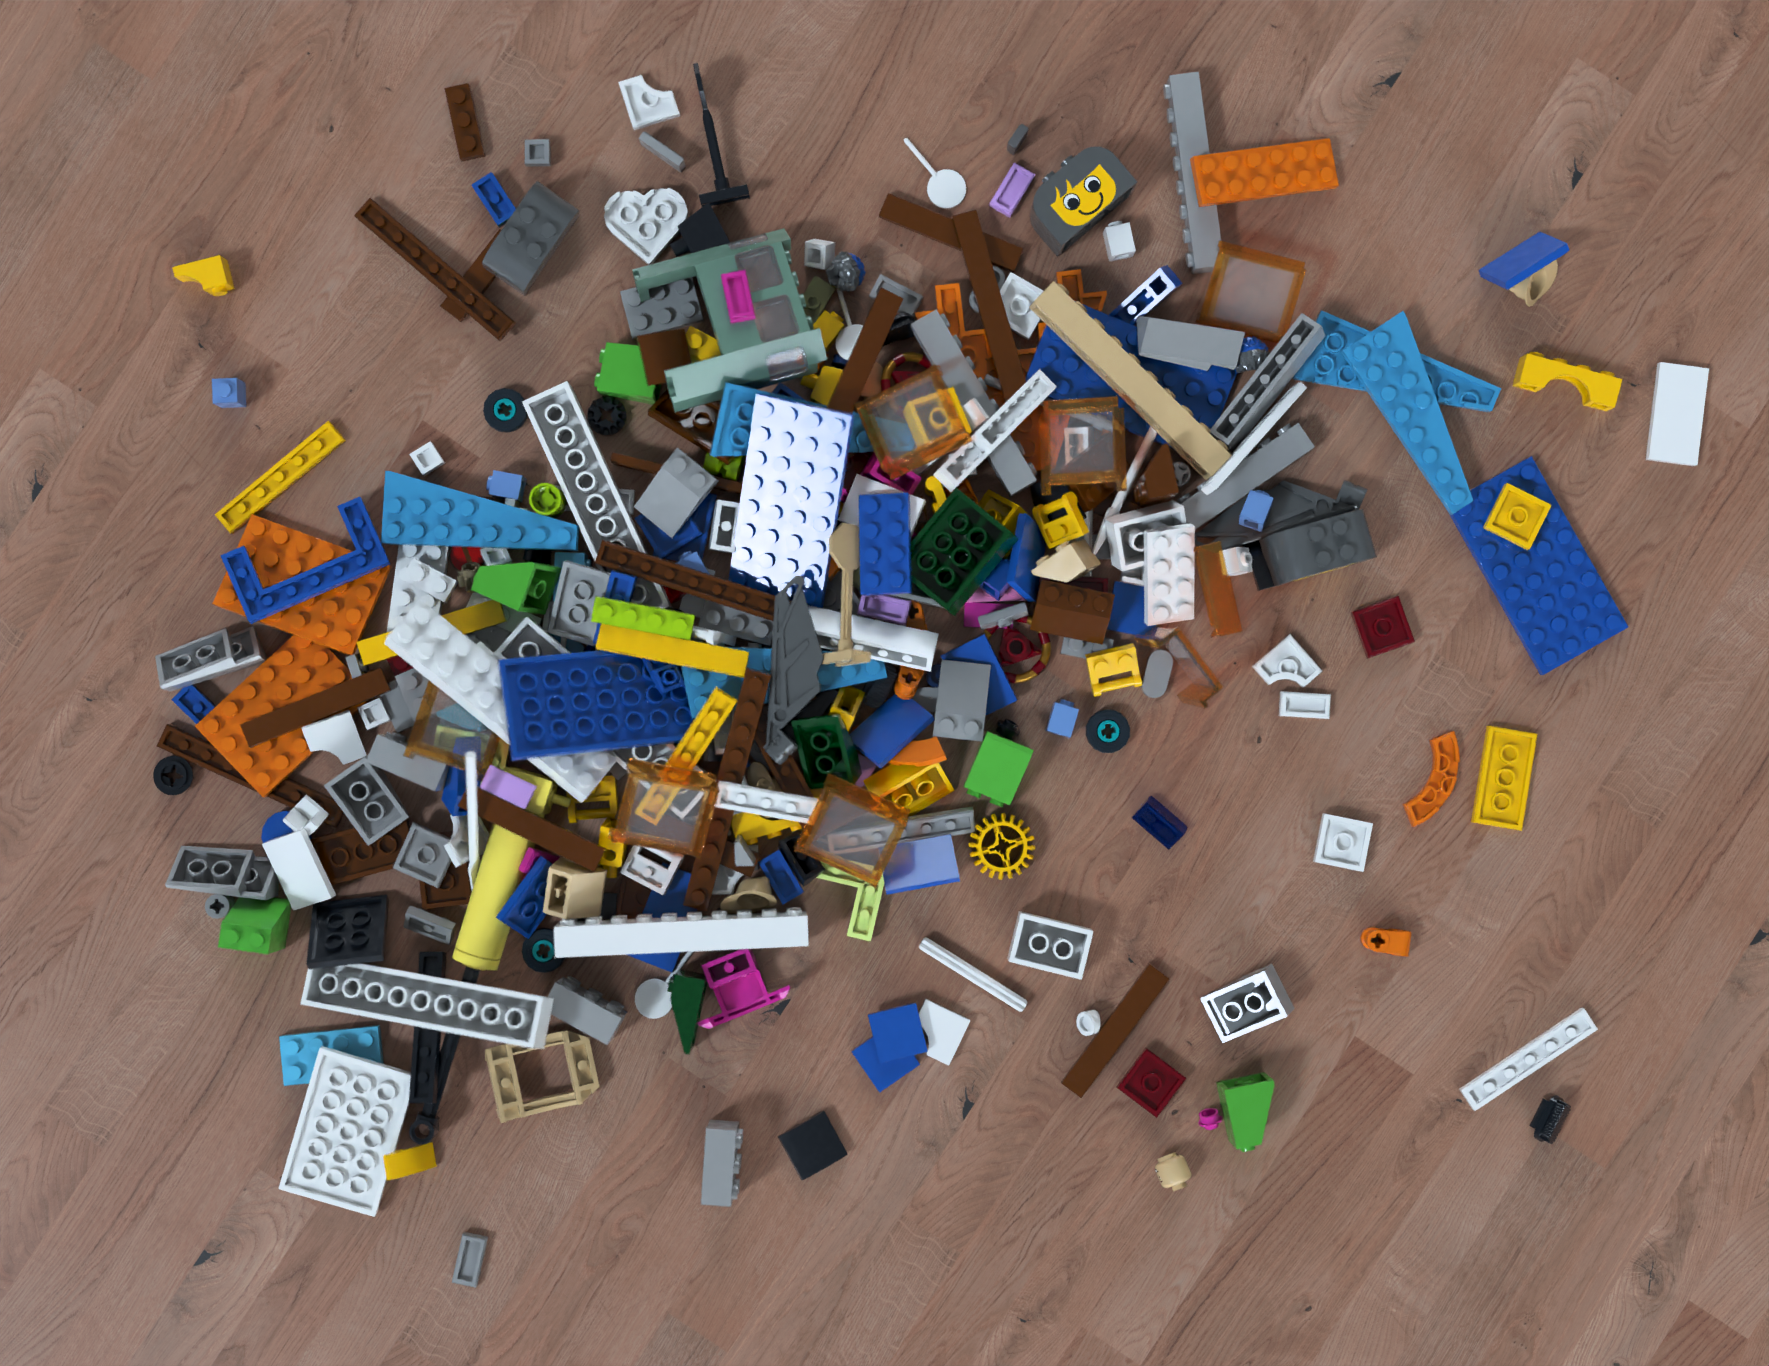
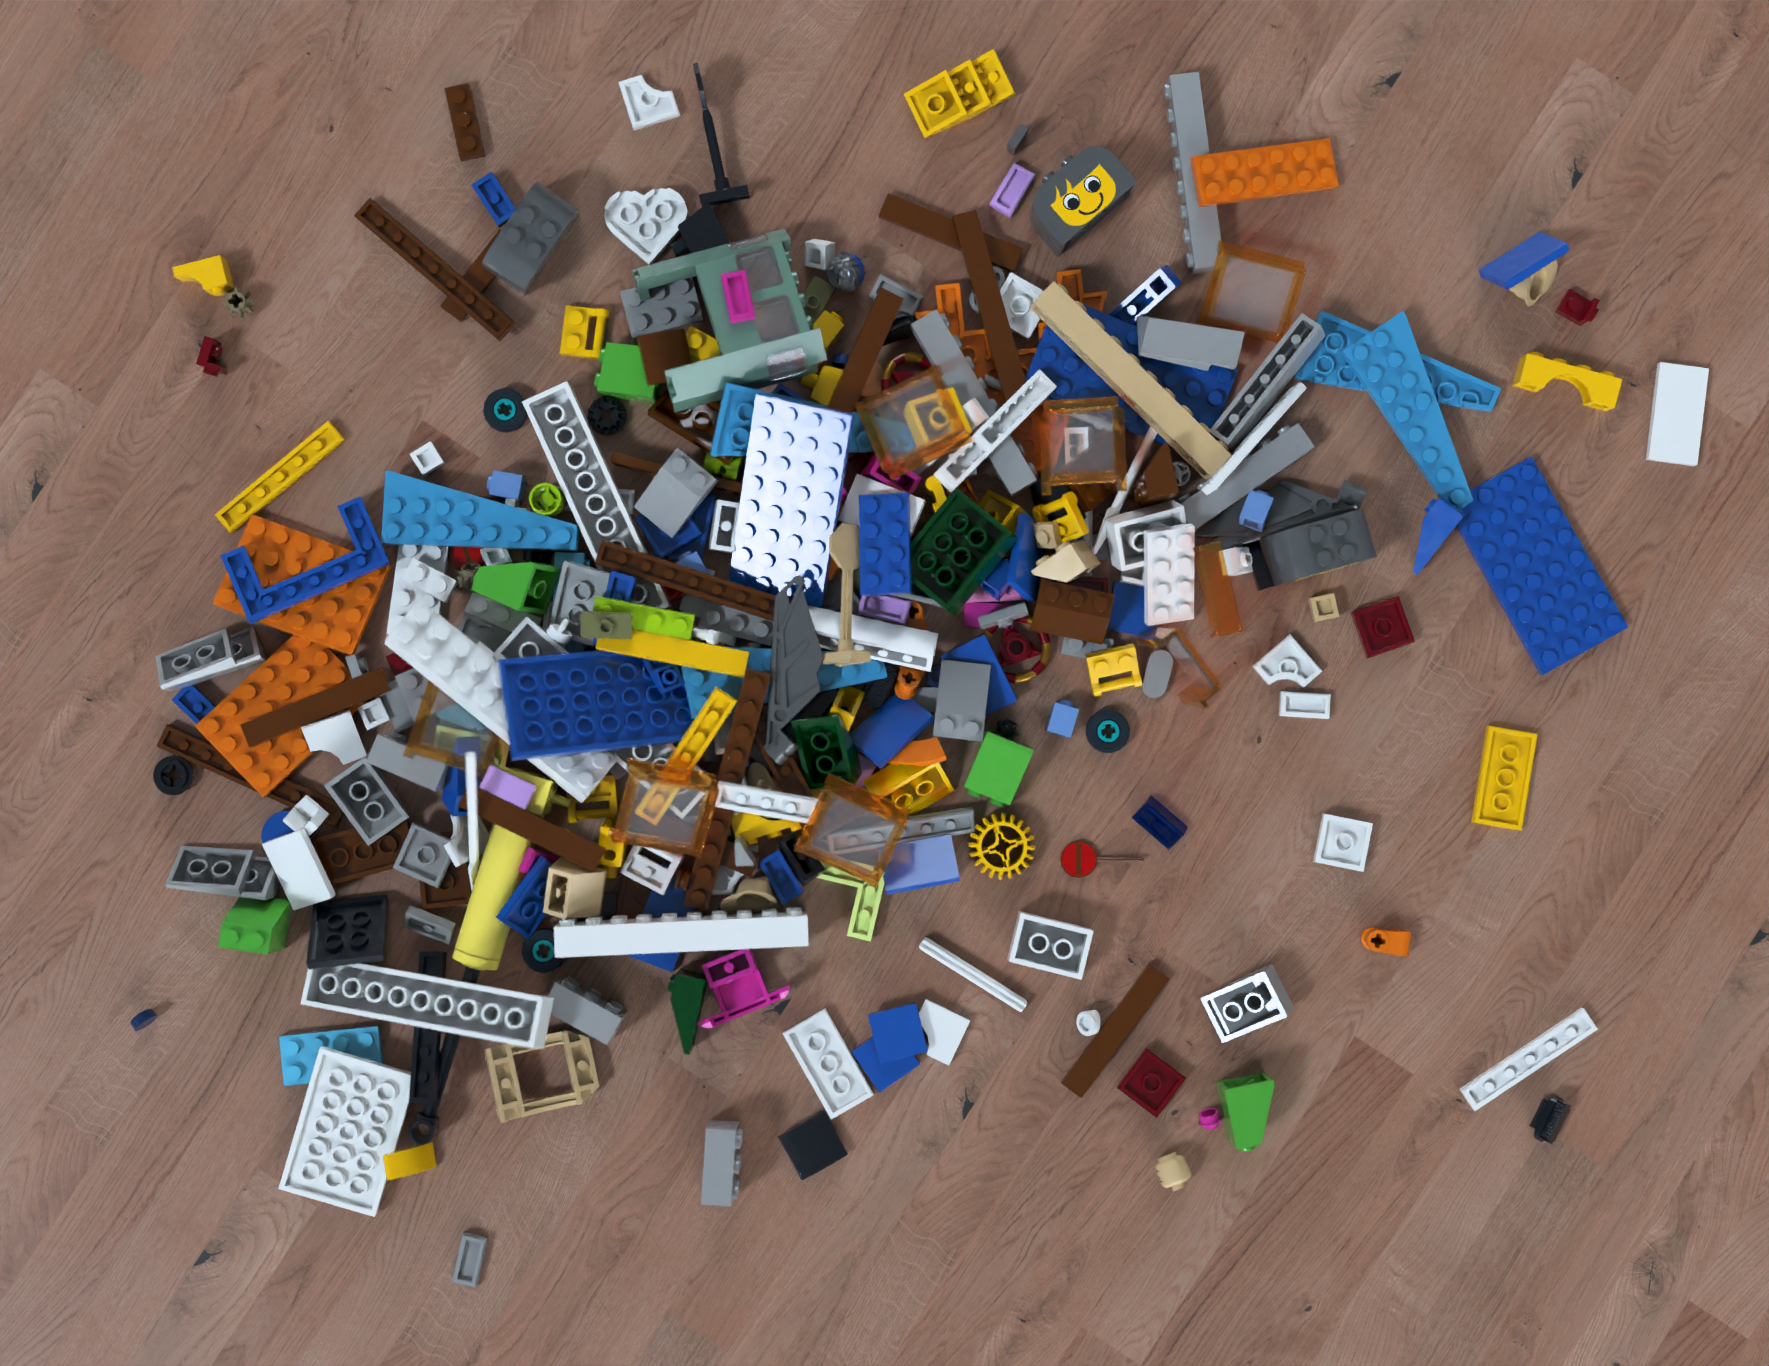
light grey wheel [205,894,235,919] -> none
medium blue brick [212,378,246,408] -> none
yellow tile [357,600,507,666] -> none
light grey plate [525,139,551,167] -> none
white piece [635,951,694,1019] -> none
light grey tile [638,131,686,173] -> none
white piece [835,289,863,360] -> none
white piece [904,138,966,209] -> none
white brick [1103,221,1136,262] -> none
dark grey piece [1235,336,1270,373] -> none
orange tile [1403,731,1460,827] -> none
yellow plate [1483,483,1552,550] -> none
none -> dark blue tile [130,1009,157,1031]
none -> dark red bracket [196,336,228,377]
none -> dark tan gear [222,287,256,319]
none -> white tile [546,618,572,644]
none -> yellow plate [560,305,610,360]
none -> olive plate [581,611,633,639]
none -> reddish brown bush [674,867,692,892]
none -> white tile [782,1008,874,1119]
none -> yellow slope [904,49,1016,138]
none -> tan plate [1033,522,1062,548]
none -> piece [1060,841,1144,878]
none -> tan plate [1308,593,1339,623]
none -> blue slope [1413,496,1466,575]
none -> dark red bracket [1555,289,1600,326]

